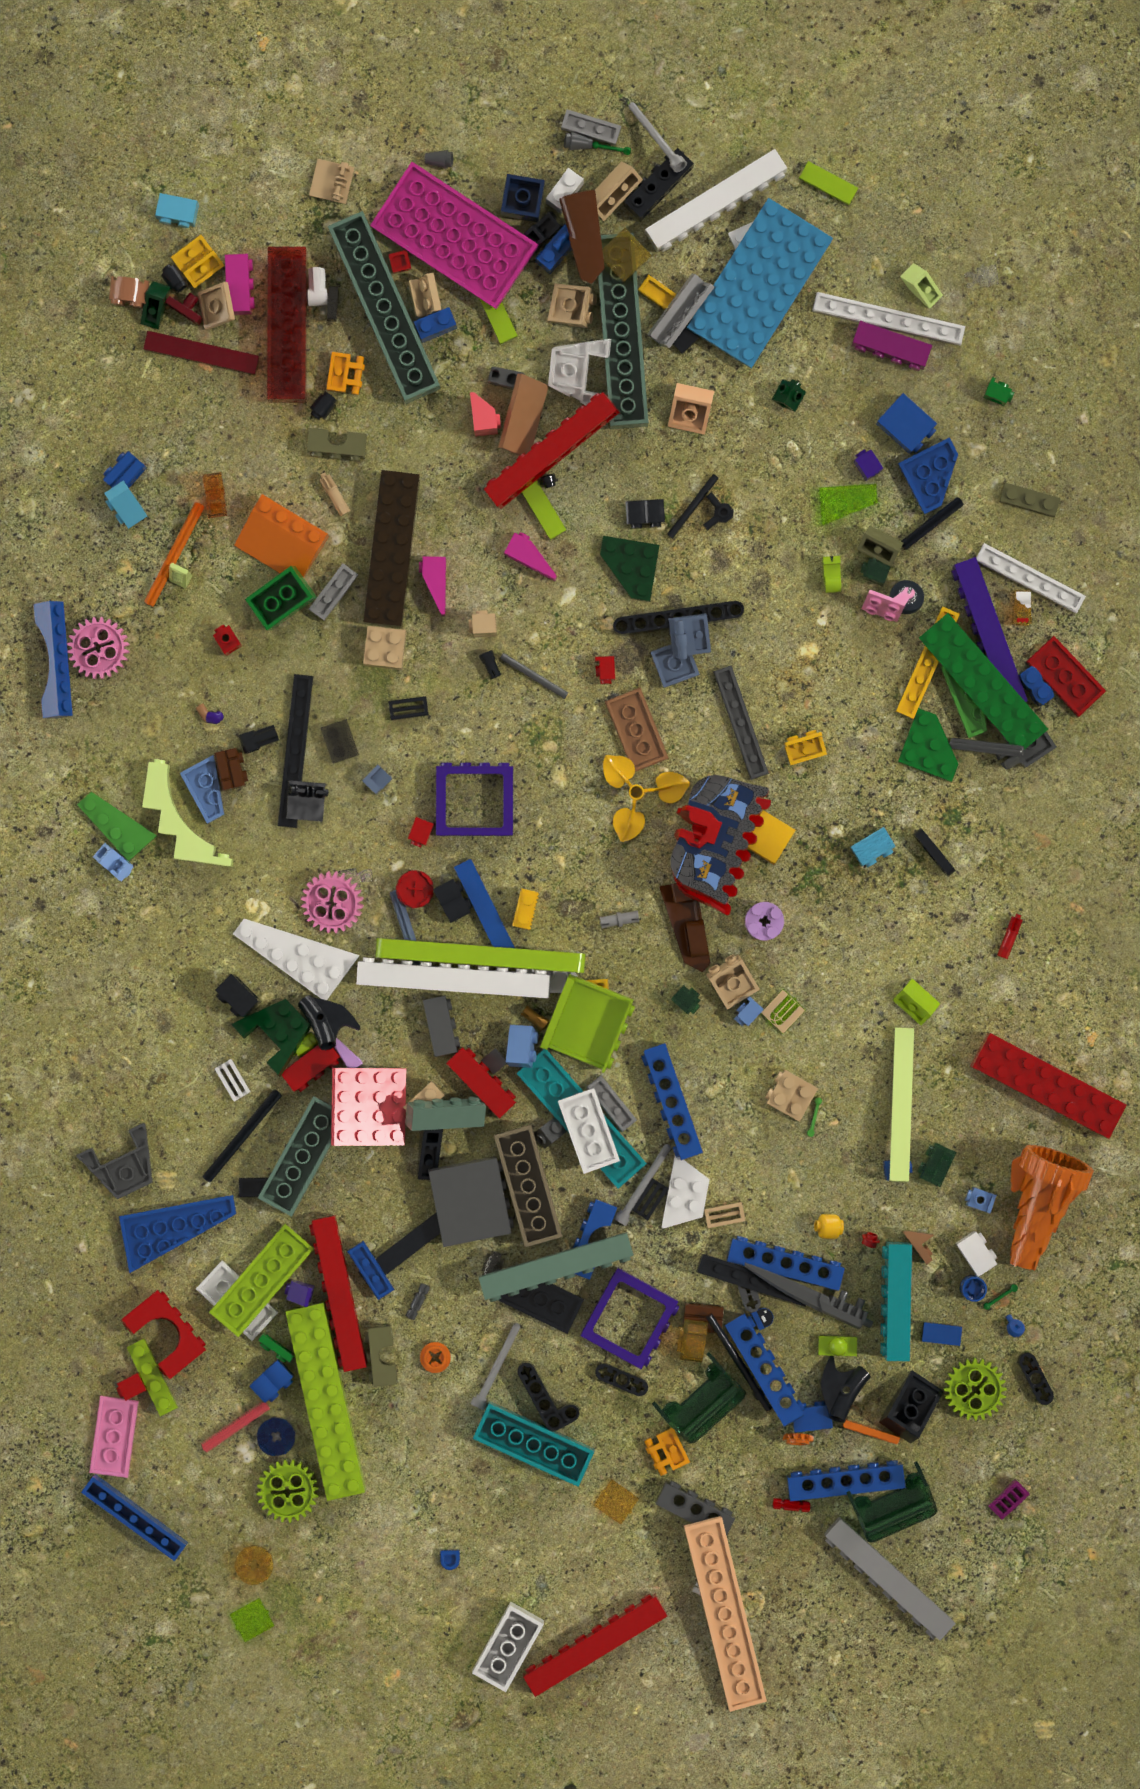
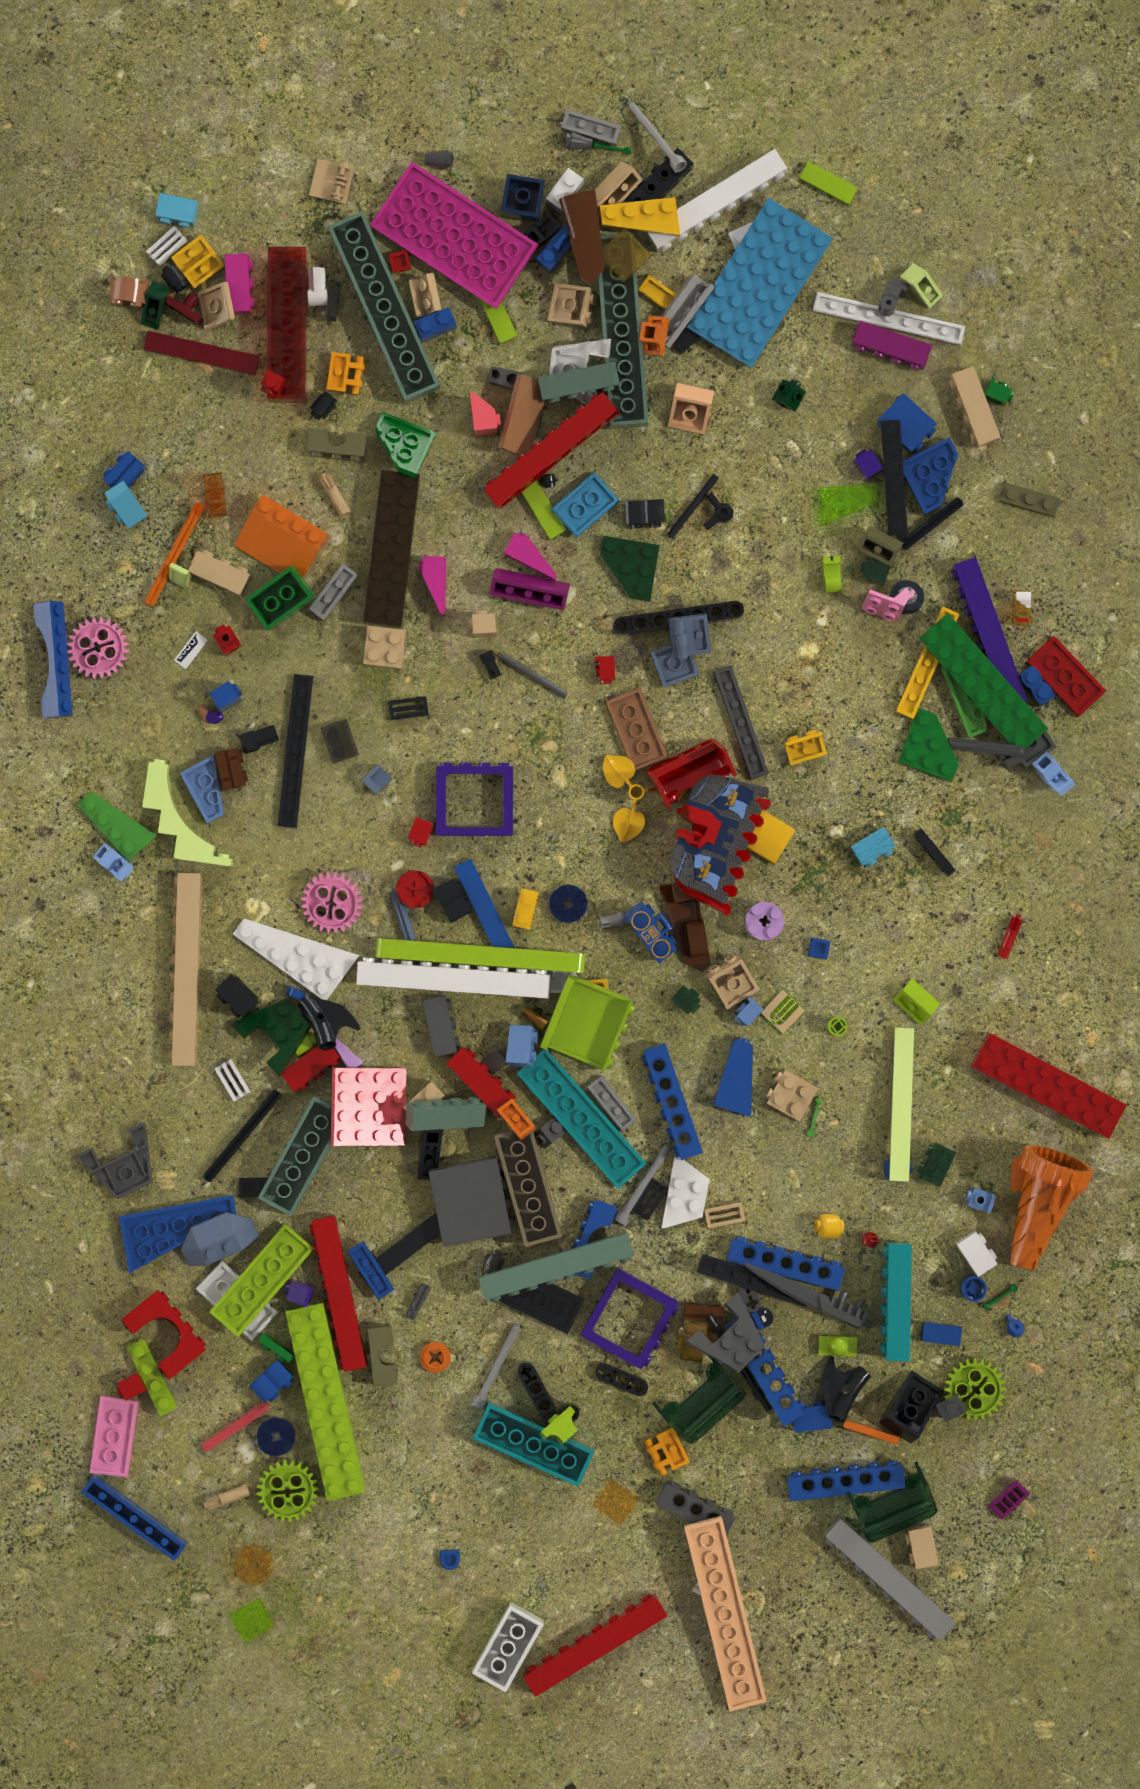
black hinge [286,780,329,822] -> none
white plate [558,1088,620,1174] -> none
red axle [772,1498,810,1512] -> none
orange gear [783,1433,813,1445] -> none
medium nougat slope [903,1230,934,1265] -> none
white tile [976,543,1086,613] -> none
black beam [1018,1352,1054,1405] -> none
none -> white tile [146,226,188,266]
none -> tan brick [169,873,203,1066]
none -> white sticker [174,631,208,669]
none -> sand blue wedge [181,1212,259,1266]
none -> tan brick [188,550,251,597]
none -> tan piece [204,1485,250,1510]
none -> blue brick [209,681,243,712]
none -> red brick [261,370,286,399]
none -> blue tile [286,986,306,1000]
none -> green plate [375,412,436,478]
none -> magenta brick [489,568,570,611]
none -> orange plate [497,1099,536,1140]
none -> sand green brick [538,362,620,403]
none -> lime brick [539,1406,578,1445]
none -> clear blue plate [549,885,588,923]
none -> dark azure tile [551,472,620,538]
none -> yellow wing [599,197,680,237]
none -> blue piece [623,901,677,963]
none -> orange brick [639,315,669,357]
none -> red windscreen [646,738,737,809]
none -> dark grey wing [685,1292,765,1373]
none -> blue slope [713,1036,753,1117]
none -> blue tile [808,937,831,960]
none -> lime wheel [827,1017,848,1036]
none -> dark grey leg [878,277,910,317]
none -> black plate [881,420,908,536]
none -> tan brick [905,1524,939,1569]
none -> dark grey bracket [936,1394,967,1422]
none -> tan brick [949,366,1001,448]
none -> light blue brick [1032,752,1076,796]

